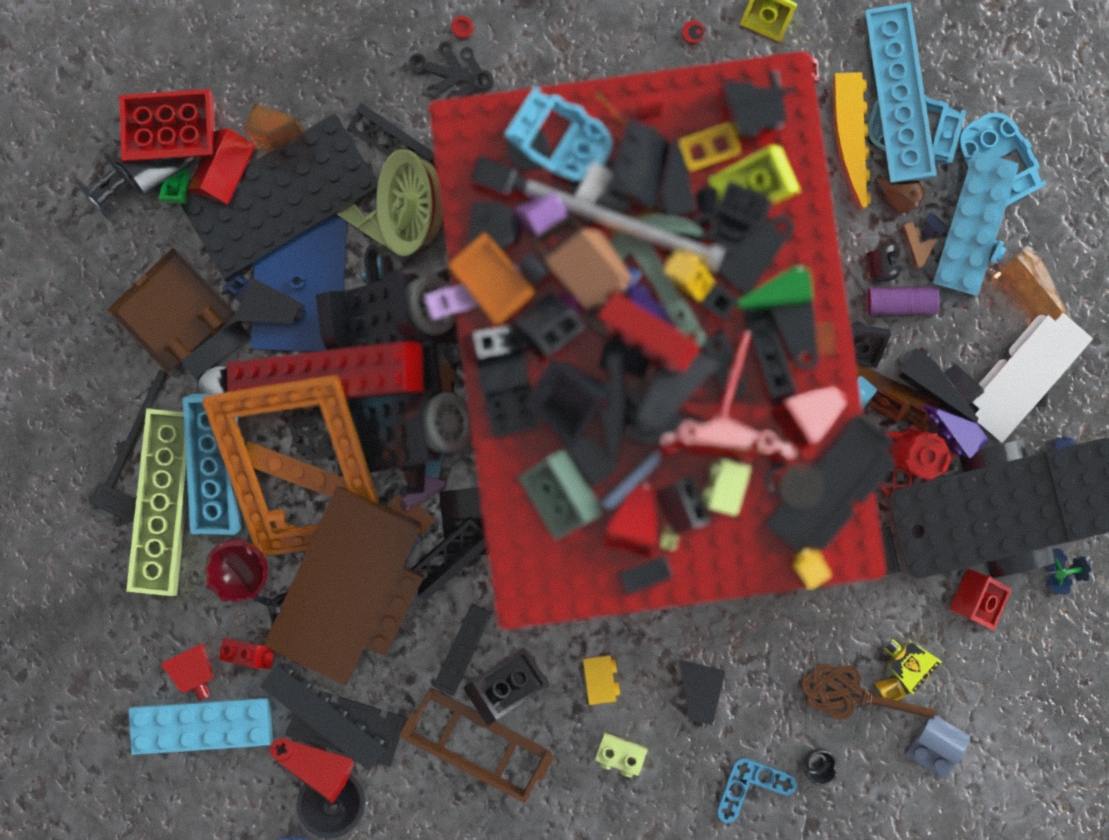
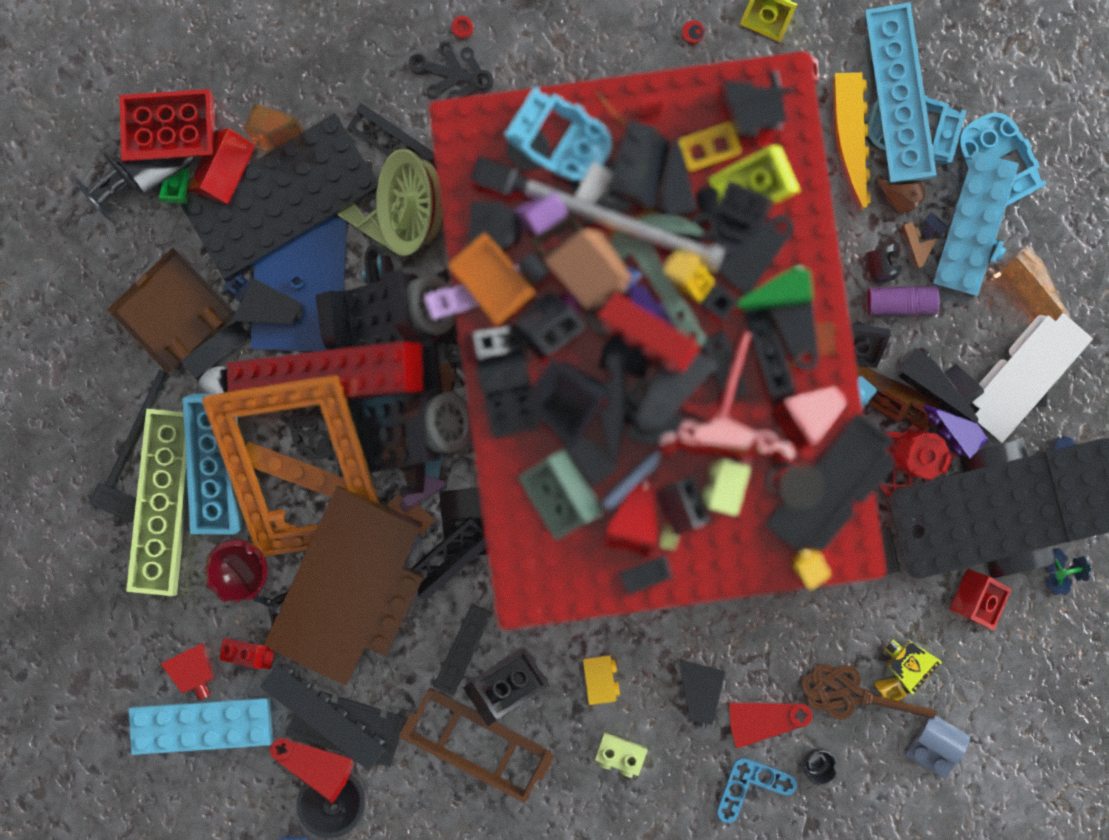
none -> red piece [728,702,812,749]

